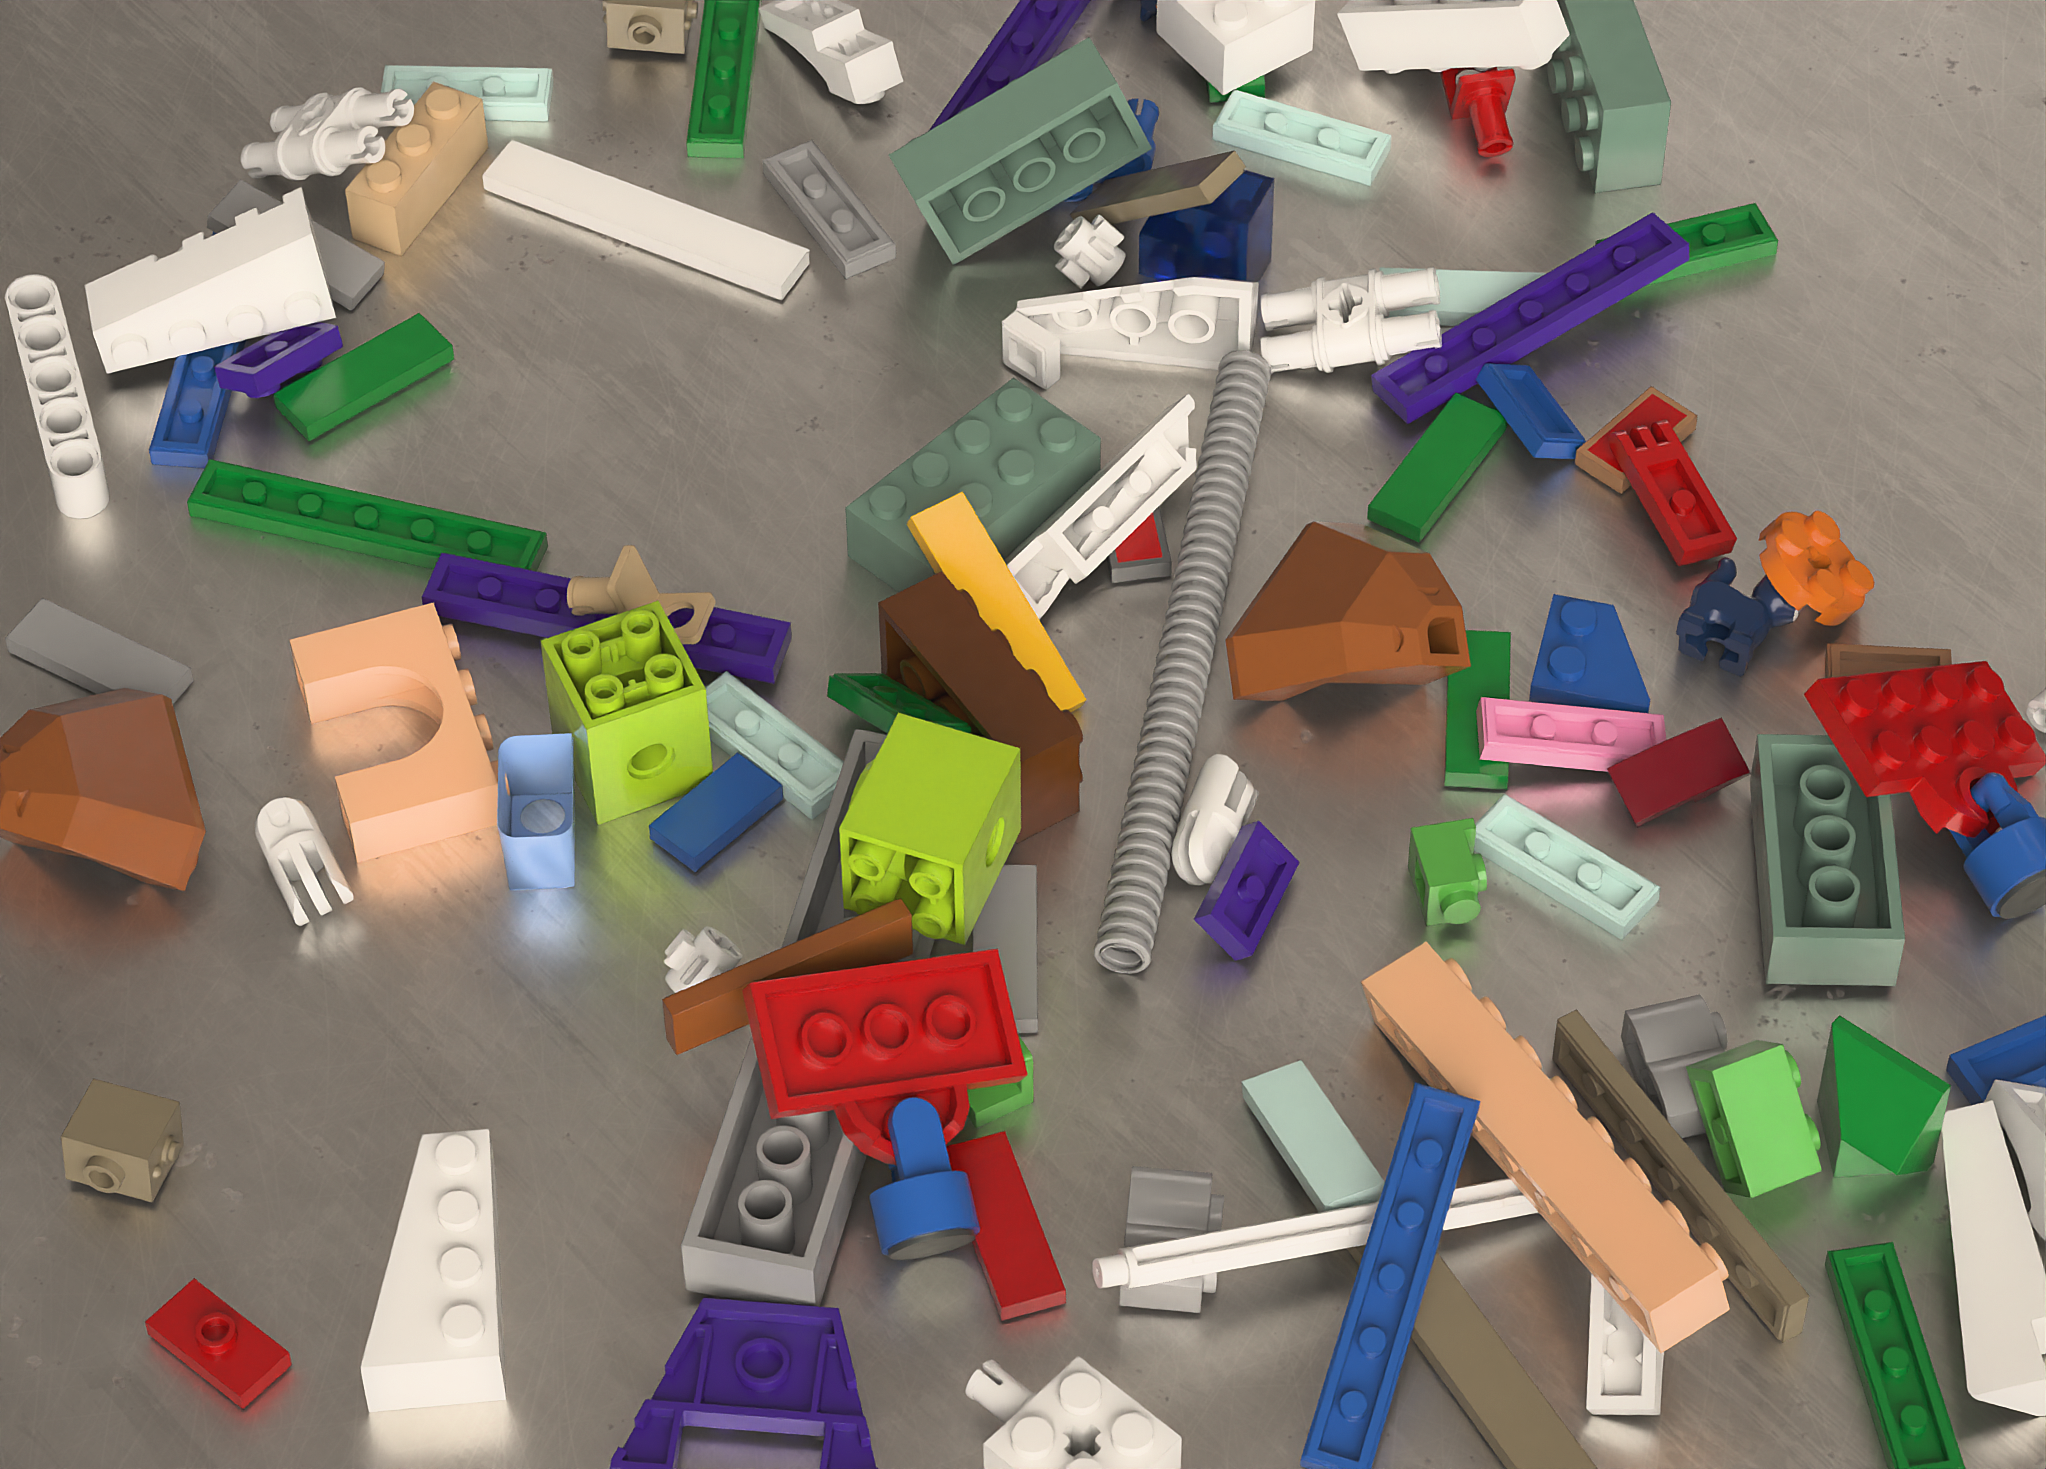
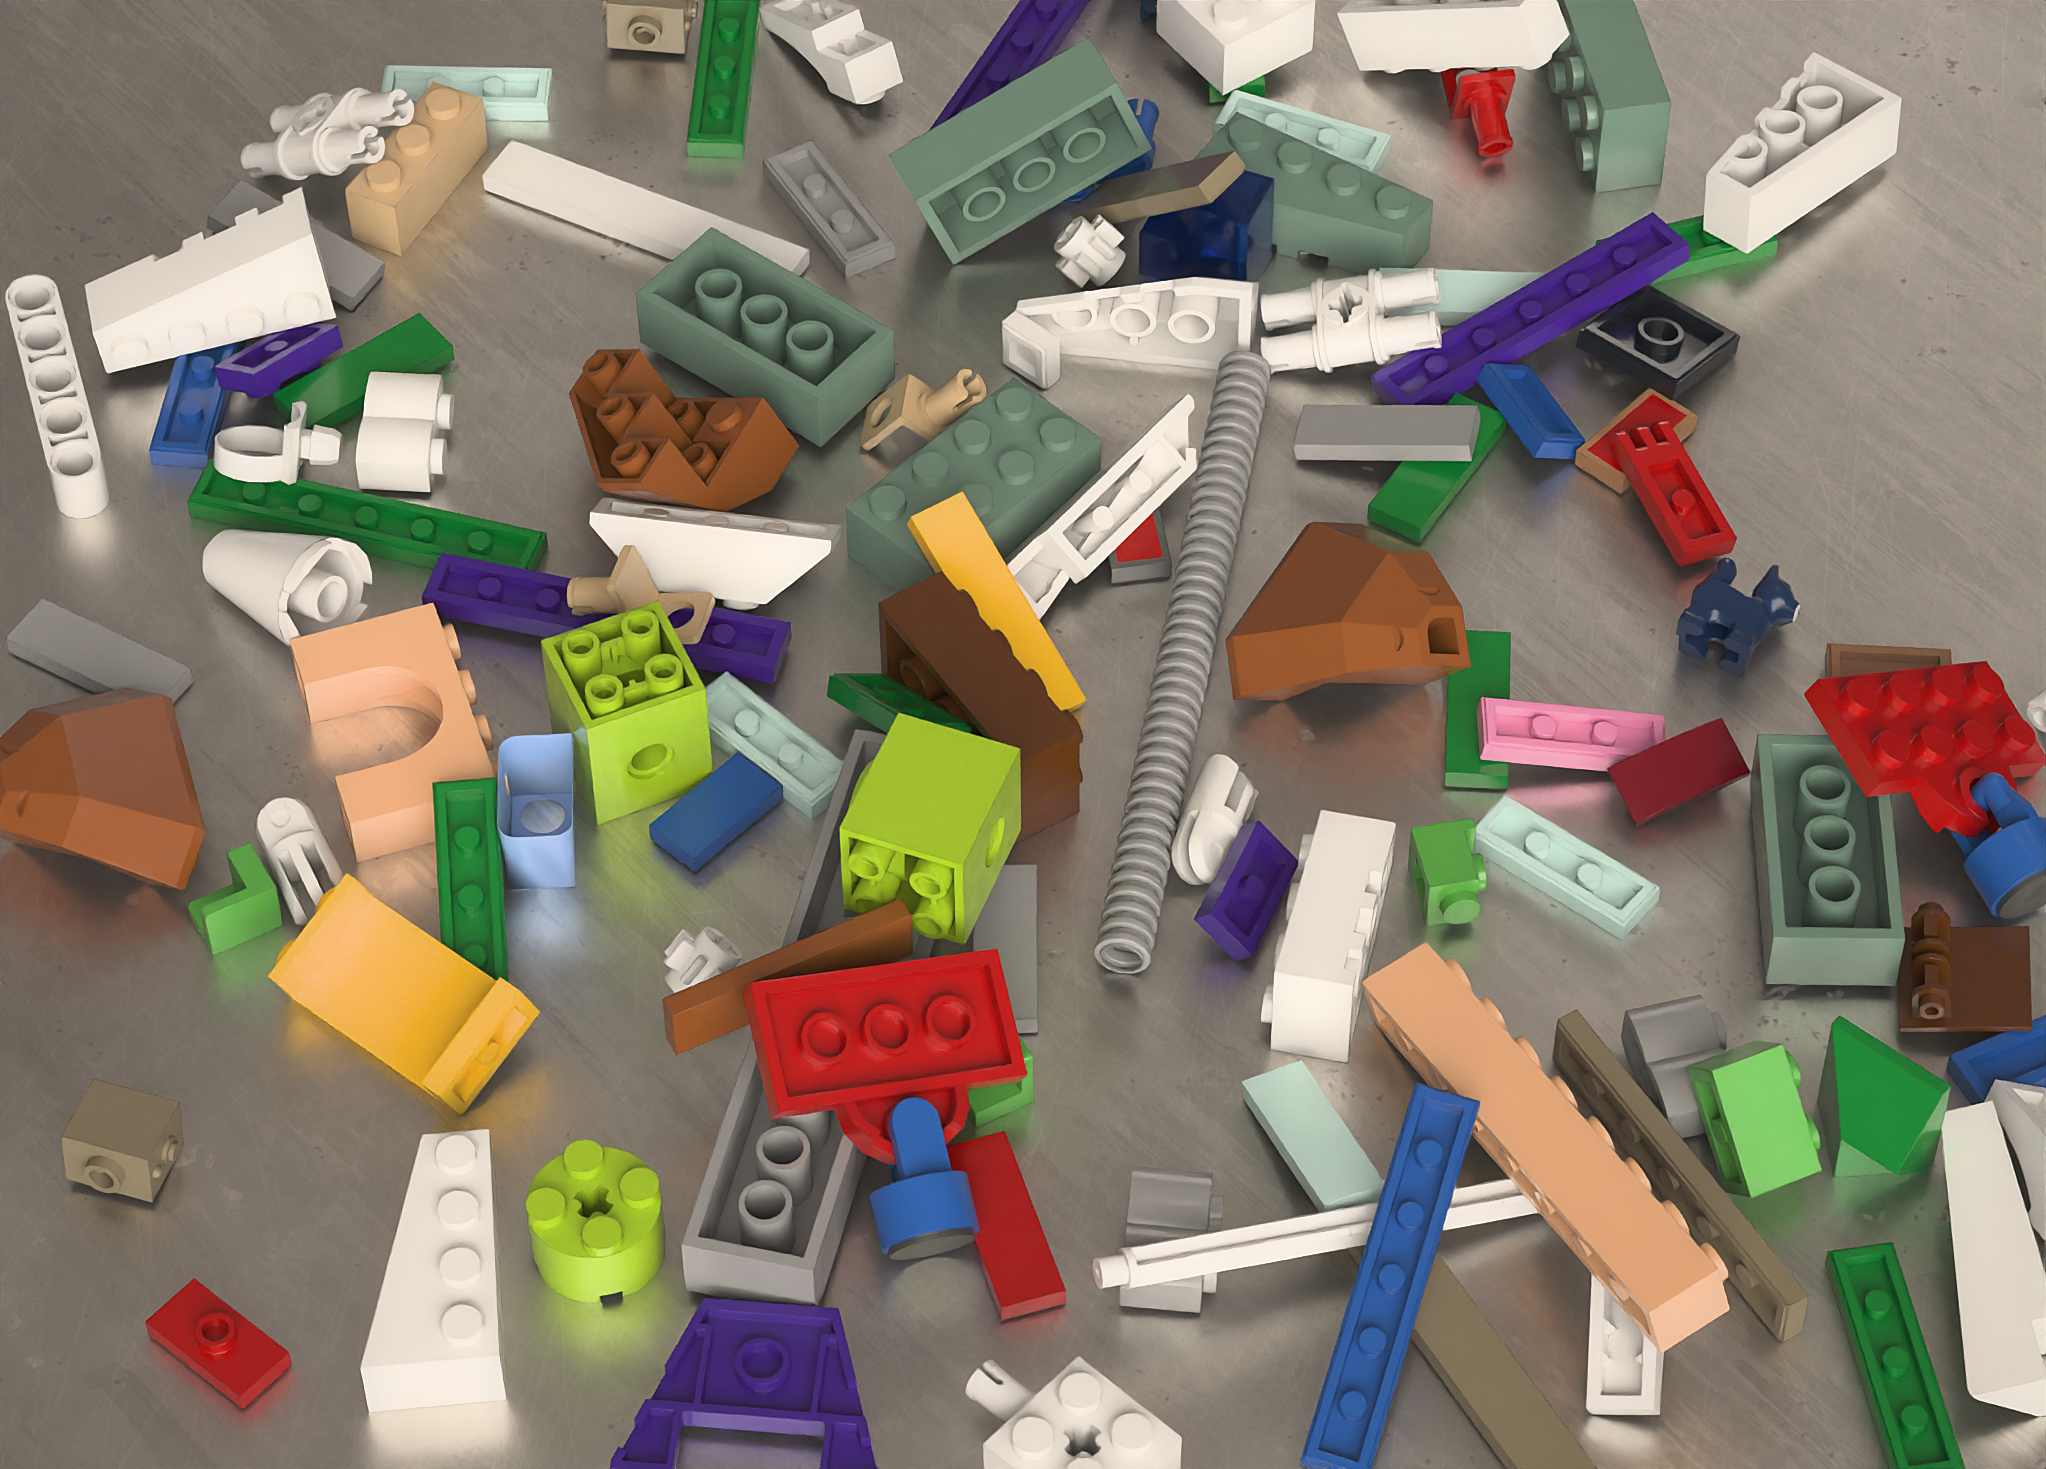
blue wing [1529,594,1650,713] -> none
orange plate [1758,511,1875,626] -> none
none -> bright green panel [188,843,283,955]
none -> white cone [203,529,372,648]
none -> white piece [213,401,342,485]
none -> yellow panel [267,873,540,1117]
none -> white brick [355,372,454,492]
none -> green tile [432,777,509,983]
none -> lime brick [526,1139,665,1303]
none -> dark orange brick [569,349,799,512]
none -> white wedge [589,497,842,610]
none -> sand green brick [636,227,895,447]
none -> tan bracket [860,368,987,451]
none -> sand green wedge [1174,112,1433,275]
none -> white wedge [1261,810,1396,1063]
none -> light grey tile [1293,405,1481,461]
none -> black tile [1576,284,1740,401]
none -> white wedge [1703,52,1901,254]
none -> reddish brown hinge [1899,902,2032,1032]

